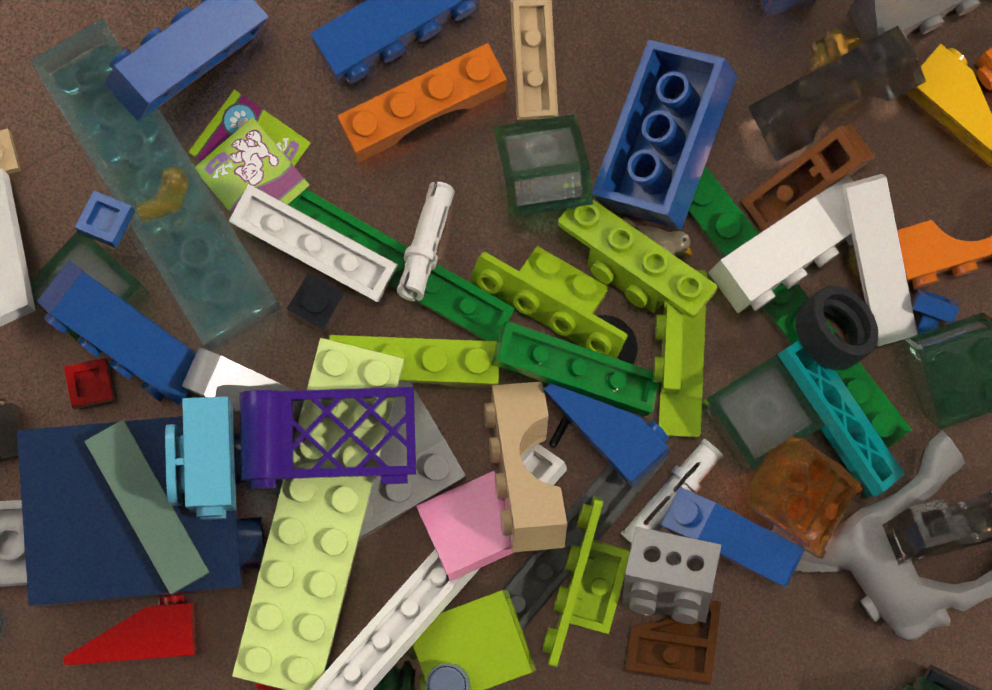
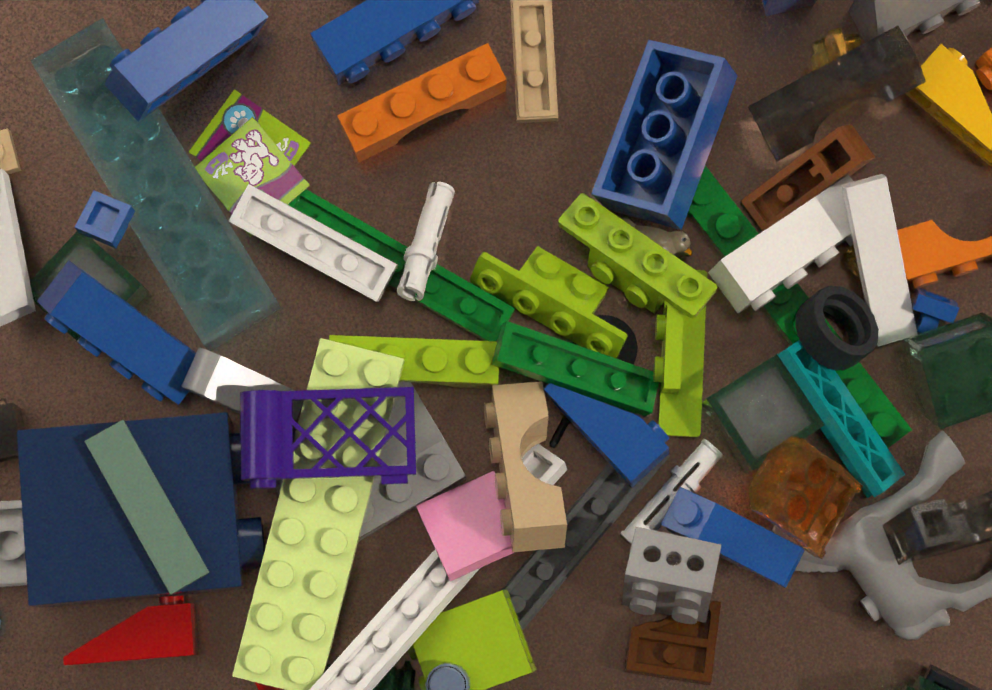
red plate [63,358,116,409] -> none
clear yellow arm [136,166,189,223] -> none
medium azure brick [165,396,236,520] -> none
black brick [287,273,347,337] -> none
piece [493,114,593,218] -> none
lime bracket [542,496,630,668] -> none

